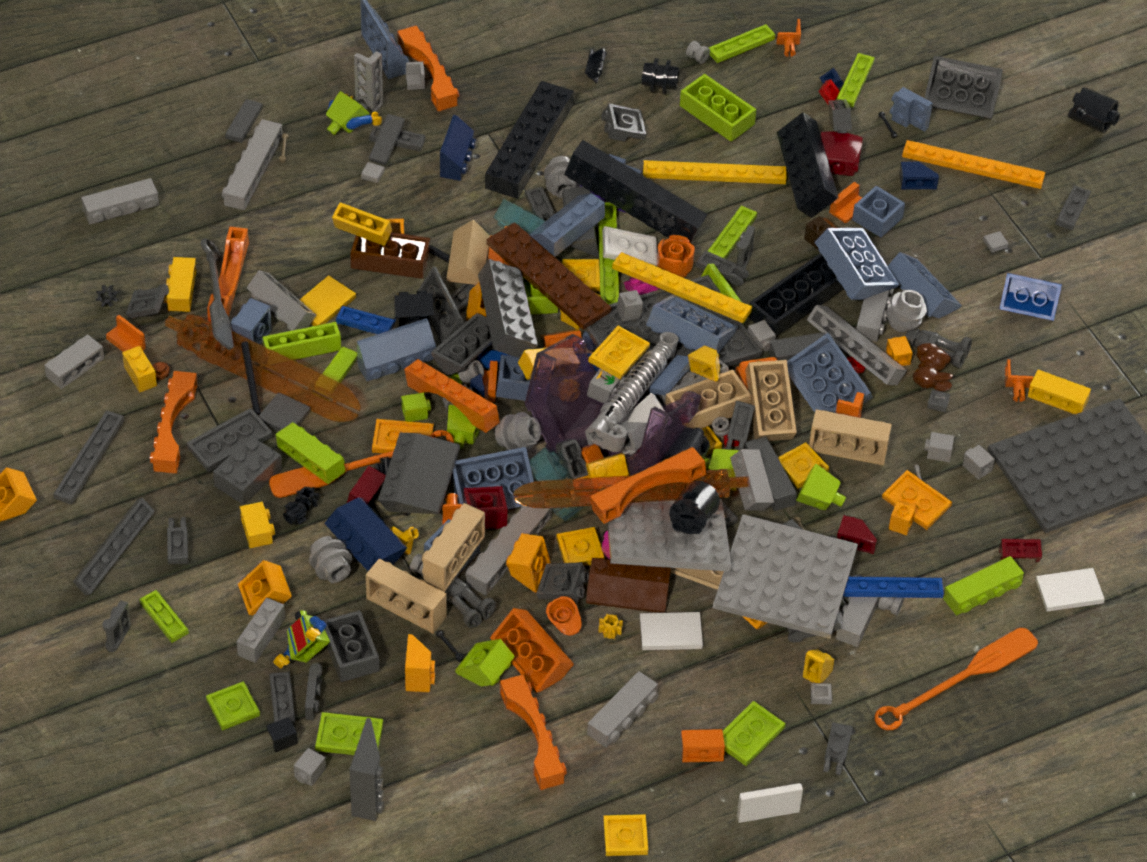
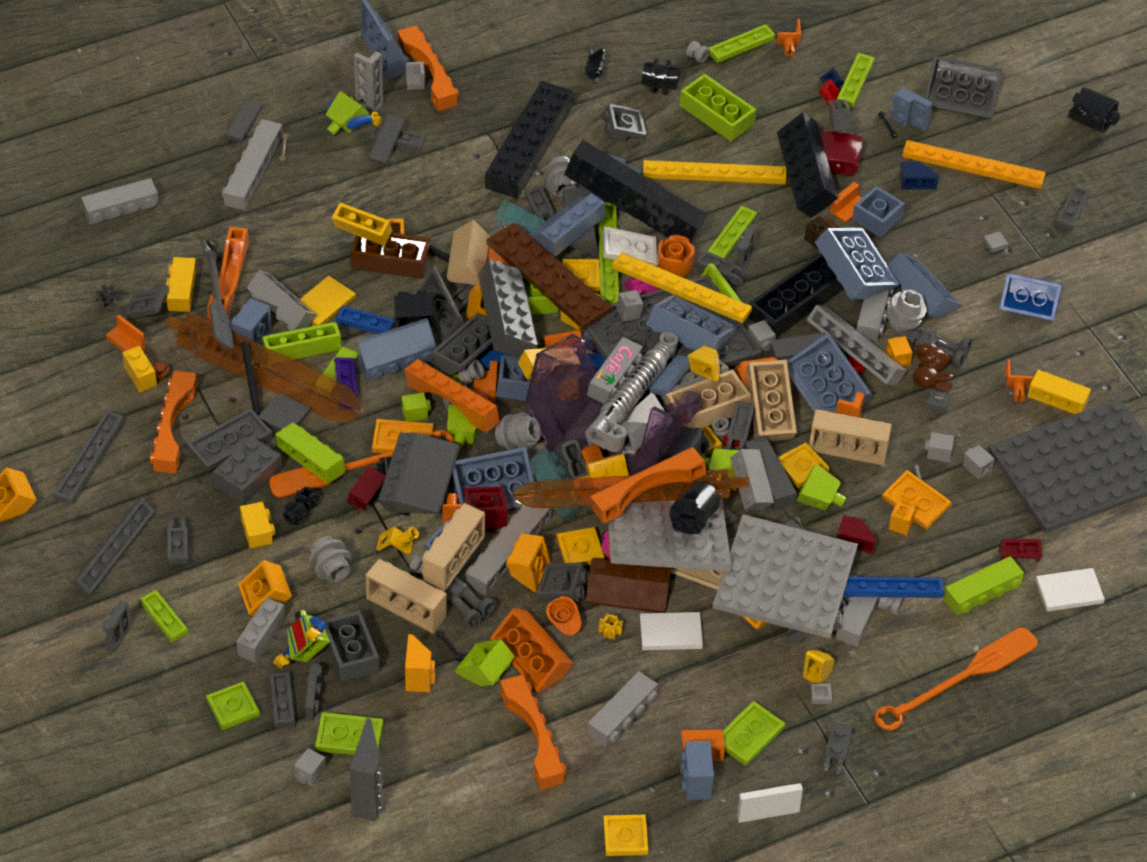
light grey brick [44,334,104,389] -> none
black panel [266,717,298,752] -> none
dark blue slope [324,497,407,571] -> none
light grey tile [361,162,385,183] -> none
dark blue slope [440,115,477,181] -> none
dark blue slope [470,374,485,398] -> none
yellow tile [588,326,650,380] -> none
none -> dark purple tile [334,357,359,409]
none -> sand blue brick [680,741,714,800]

